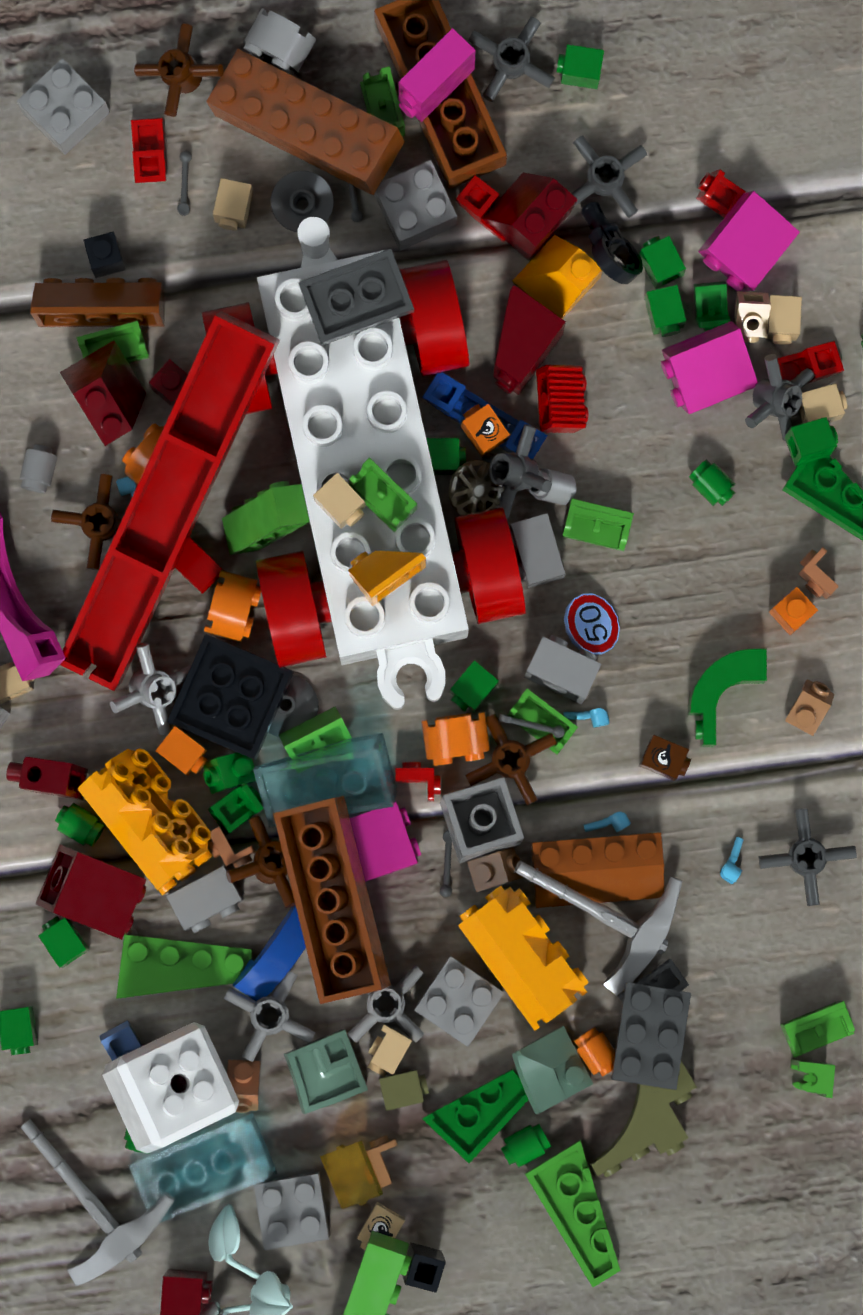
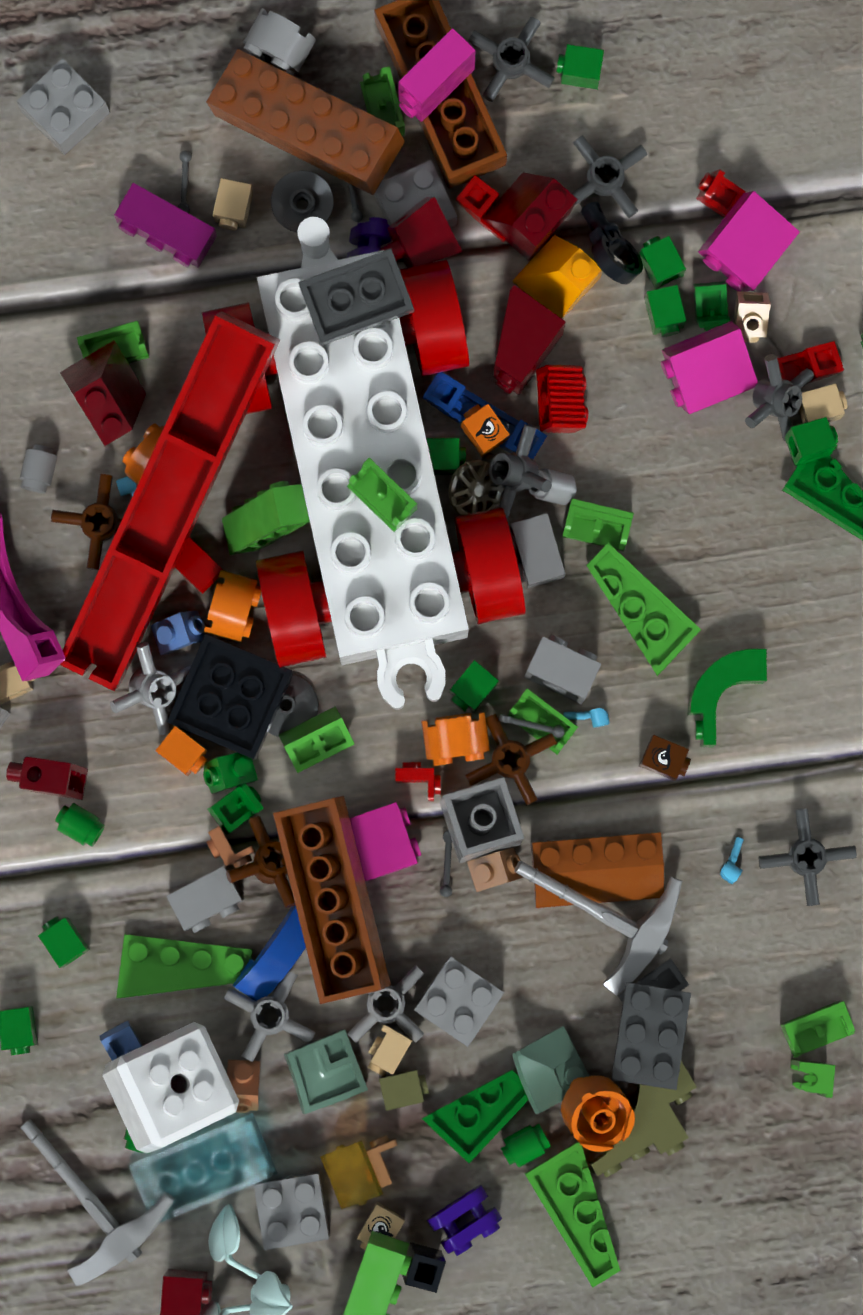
dark orange slope [31,278,165,327] -> none
dark red slope [35,844,147,940] -> none
light orange brick [77,748,213,896] -> none
black brick [83,231,126,278] -> none
red slope [131,118,167,183] -> none
reddish brown bar [134,24,224,117] -> none
dark red brick [149,359,188,407] -> none
clear light blue slope [253,733,398,827] -> none
tan brick [313,473,365,529] -> none
light orange slope [348,550,426,606] -> none
light orange brick [458,885,589,1031] -> none
piece [564,593,620,655] -> none
orange brick [574,1026,615,1077] -> none
medium azure hand [584,811,631,833] -> none
green brick [689,459,735,506] -> none
tan brick [765,295,802,345] -> none
orange brick [769,587,818,635] -> none
medium nougat bracket [785,679,835,736] -> none
nougat bracket [798,547,839,599] -> none
none -> magenta brick [114,183,217,268]
none -> medium blue bracket [151,611,205,655]
none -> dark purple brick [346,217,392,258]
none -> dark red torso [379,197,462,268]
none -> dark purple brick [426,1185,502,1256]
none -> orange brick [561,1076,635,1152]
none -> bright green wing [586,543,701,676]

